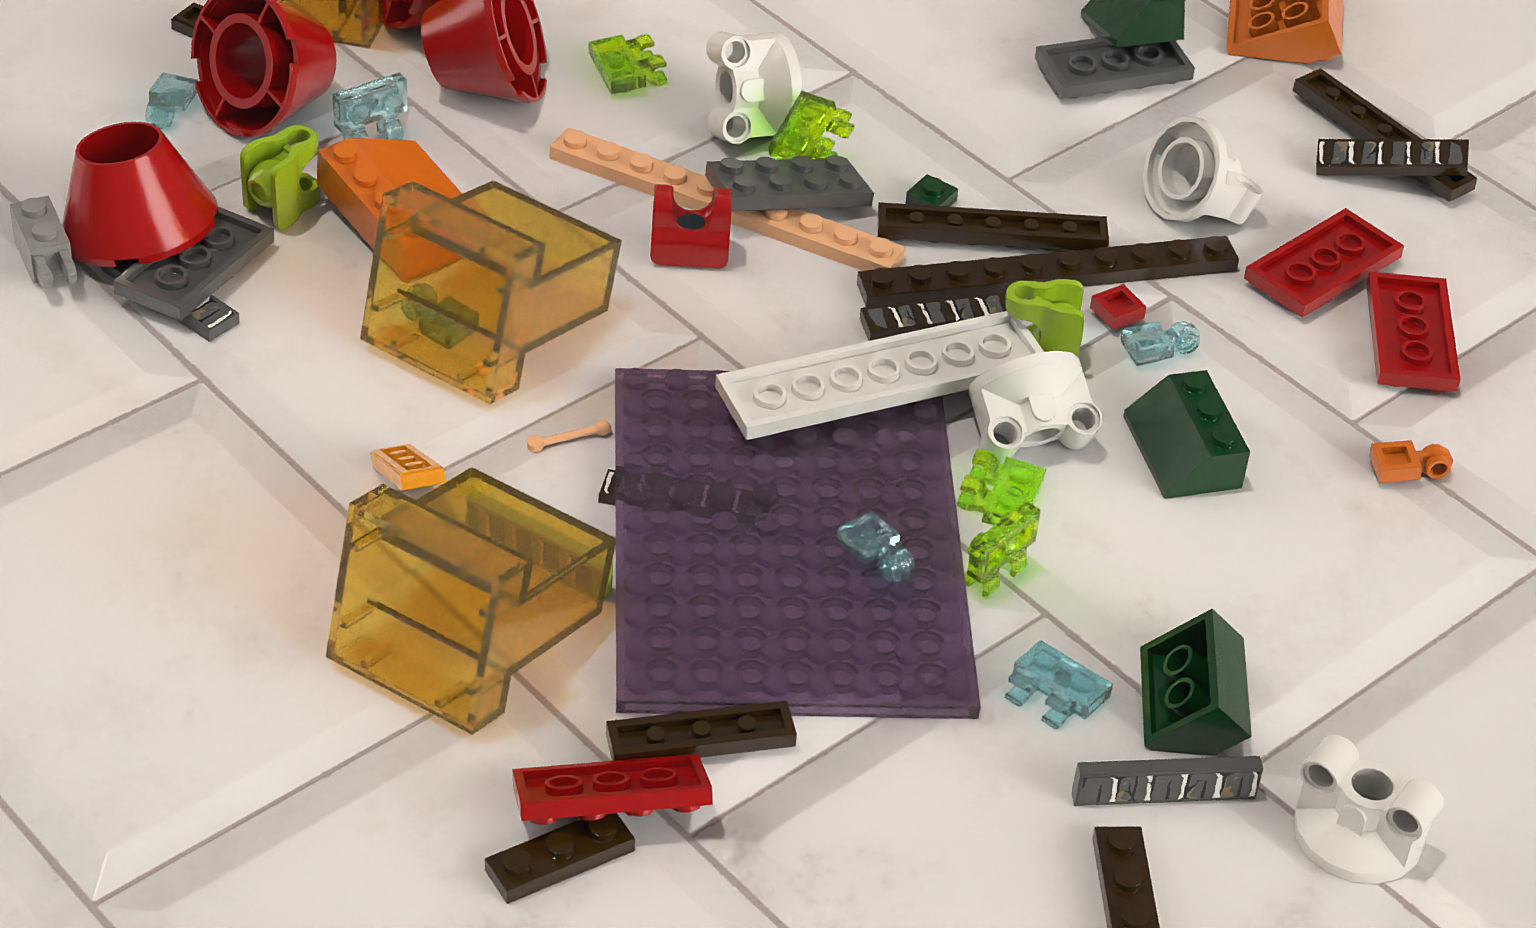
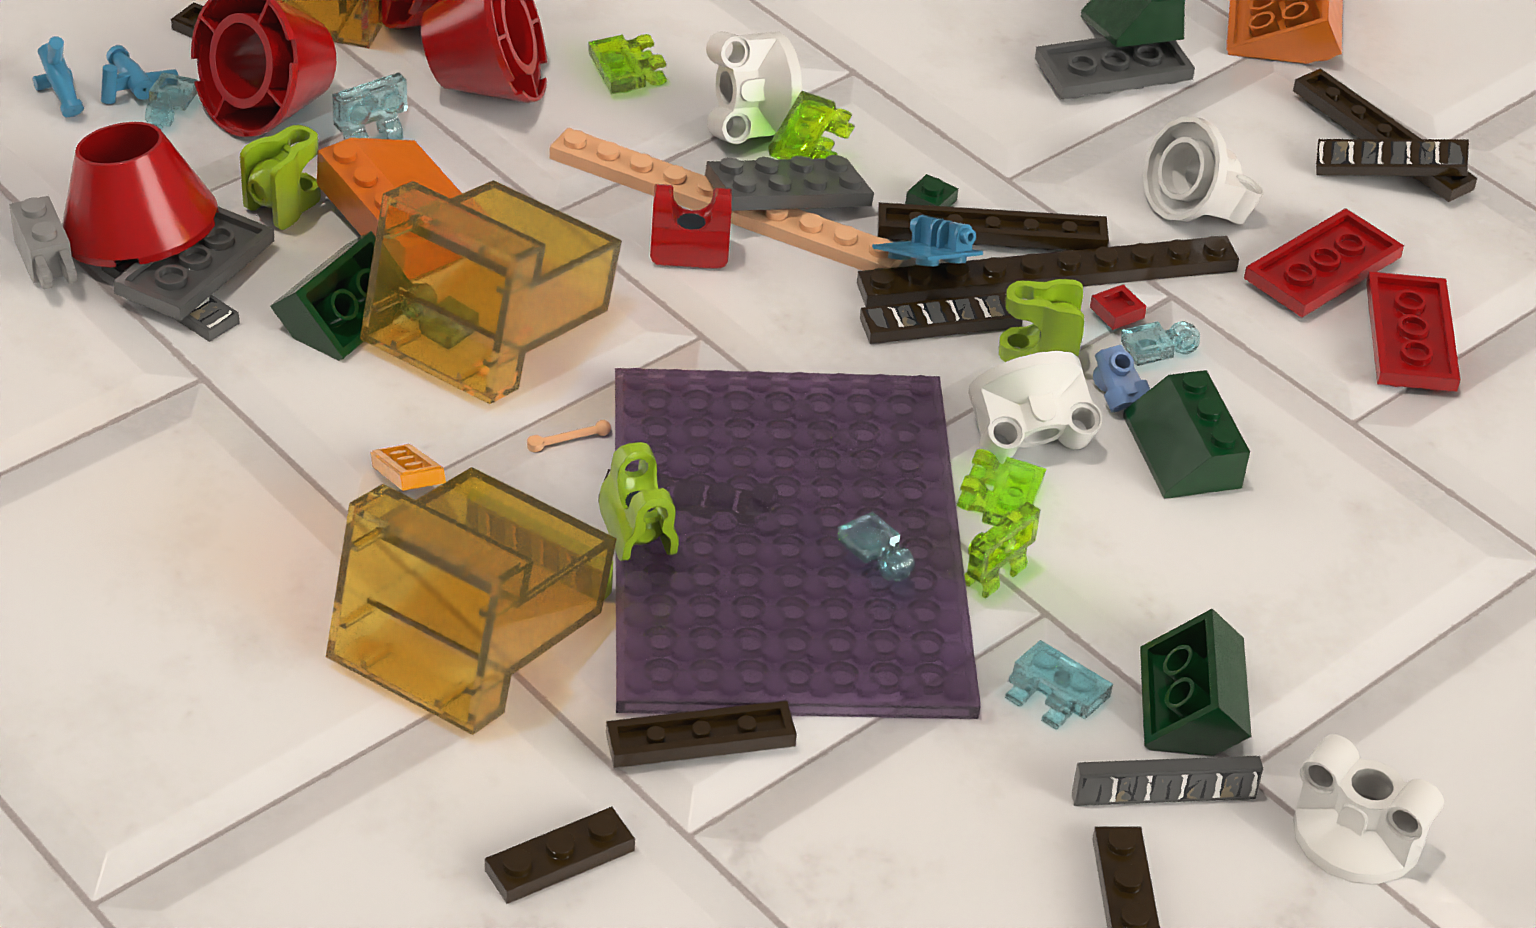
red plate [512,754,713,825] -> none
white plate [715,311,1044,440] -> none
orange plate [1369,440,1453,483] -> none
none -> dark azure piece [33,36,84,117]
none -> dark azure piece [101,45,179,104]
none -> dark green slope [270,231,418,361]
none -> lime piece [599,442,679,561]
none -> dark azure hinge [872,215,983,266]
none -> medium blue plate [1093,344,1150,413]

